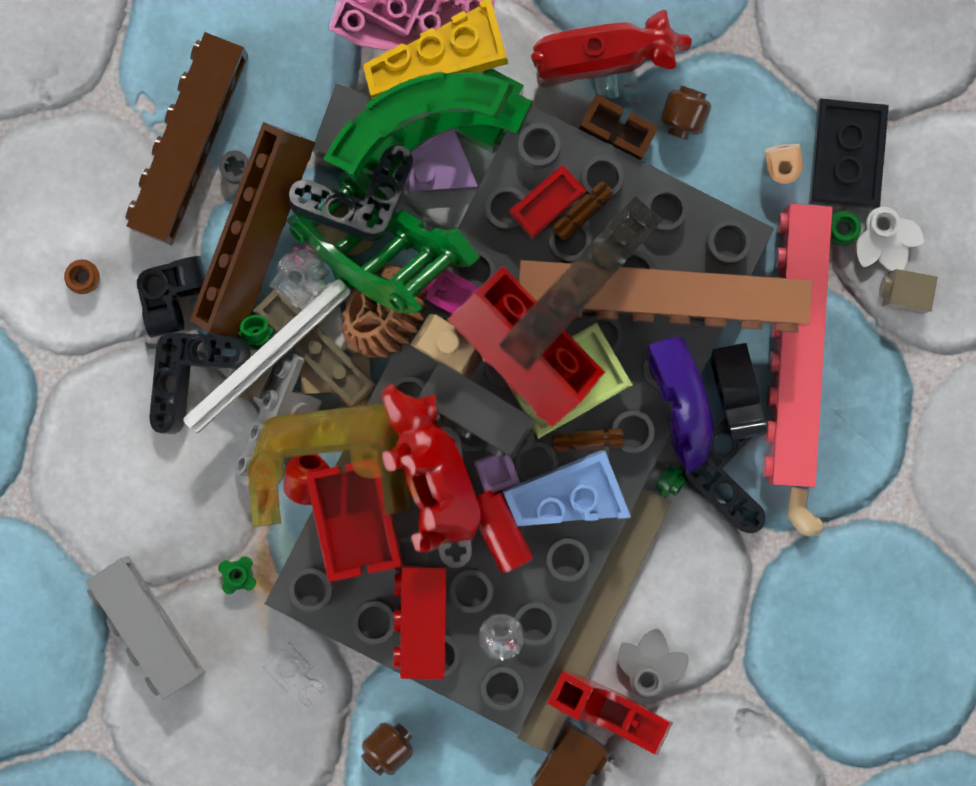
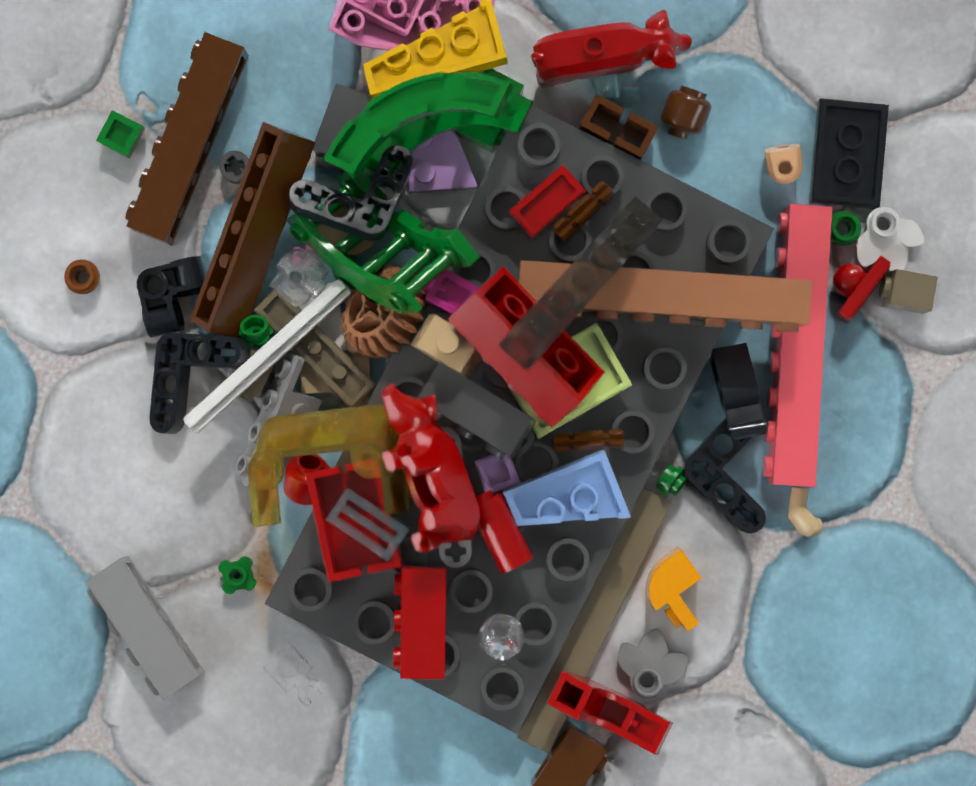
reddish brown head [361,722,413,776] -> none
dark purple brick [646,337,714,474] -> none
none -> green plate [96,110,146,159]
none -> clear light blue tile [326,488,409,561]
none -> light orange brick [646,547,702,632]
none -> red tile [832,256,891,324]

